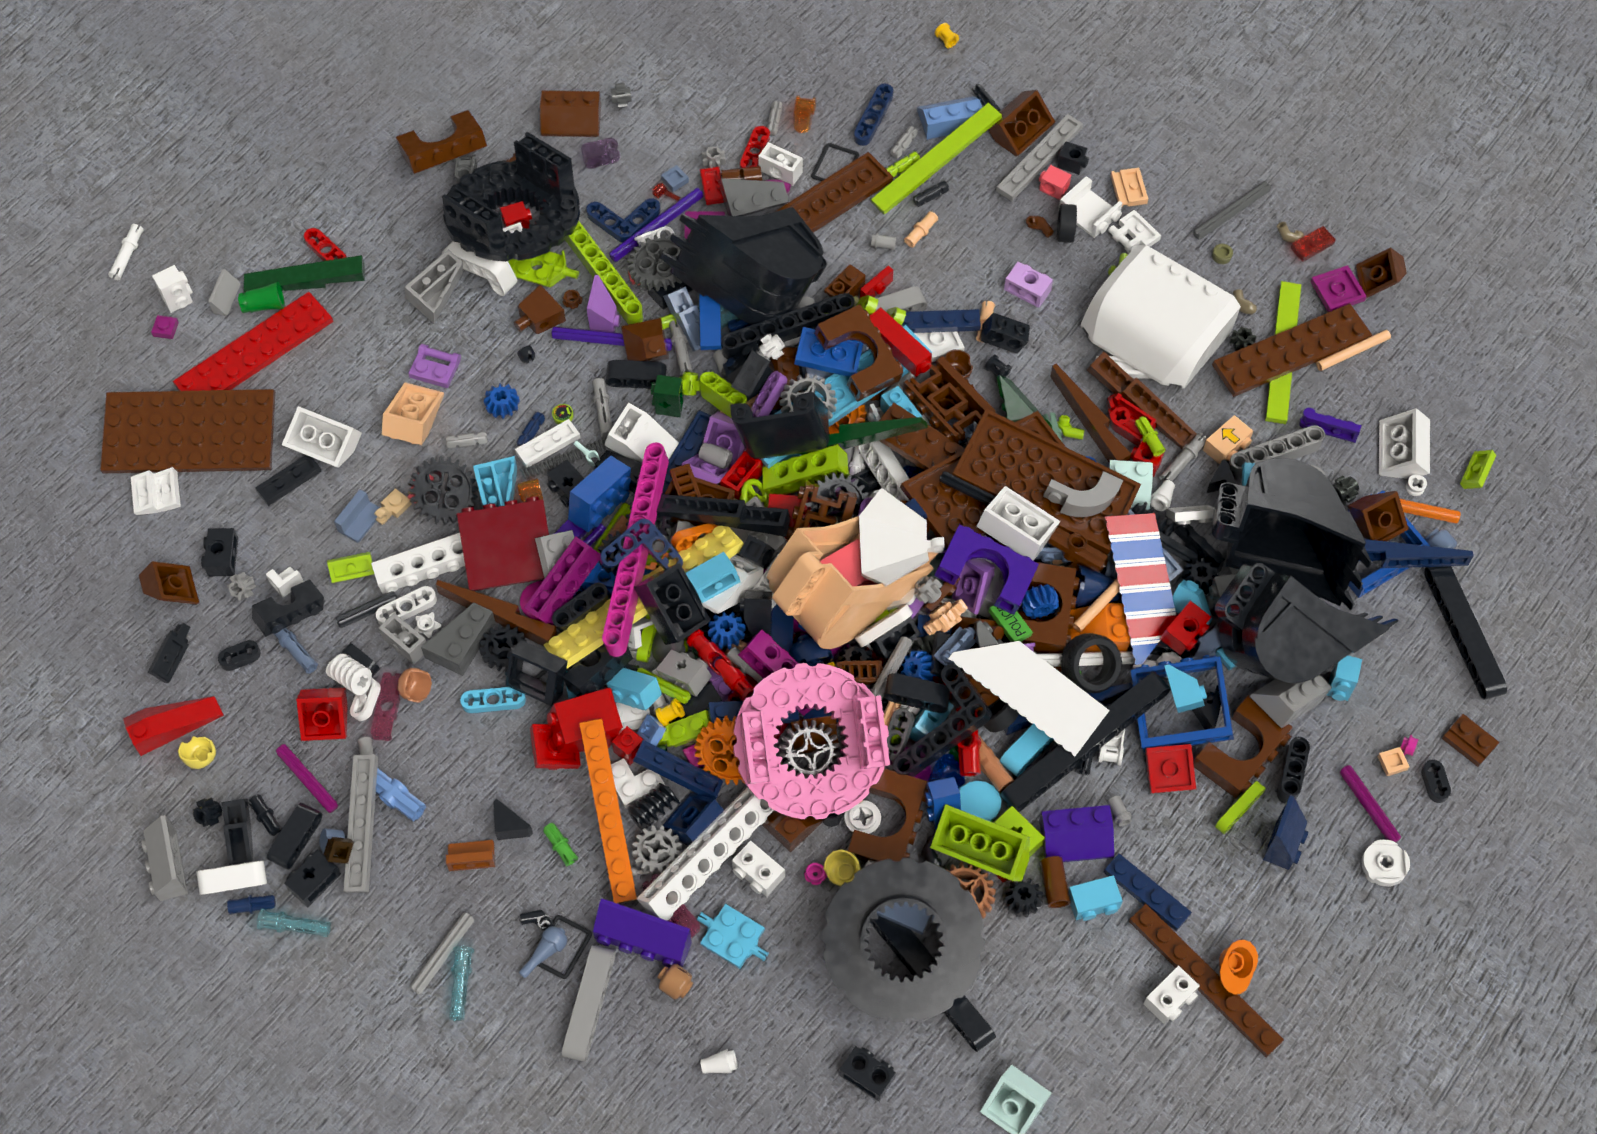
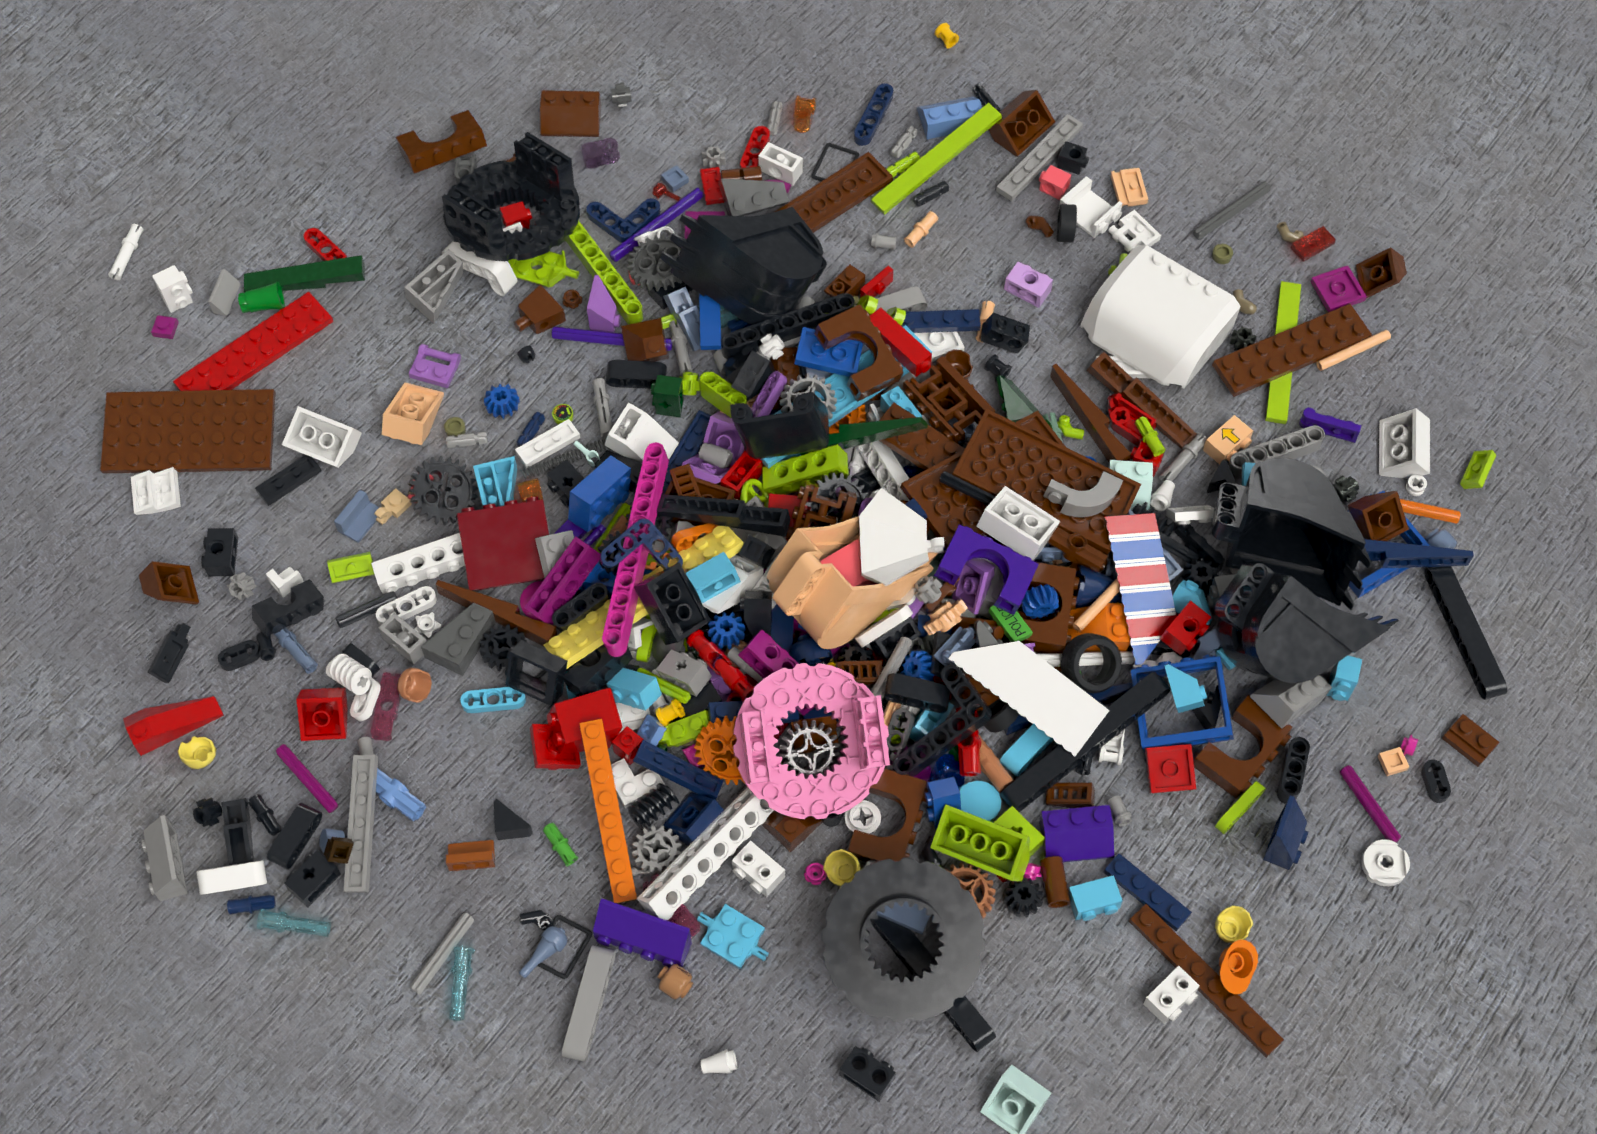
none -> black pin [256,632,276,661]
none -> olive tile [444,417,466,437]
none -> dark pink plate [1024,863,1042,880]
none -> reddish brown slope [1046,782,1095,808]
none -> light yellow hair [1215,905,1253,943]

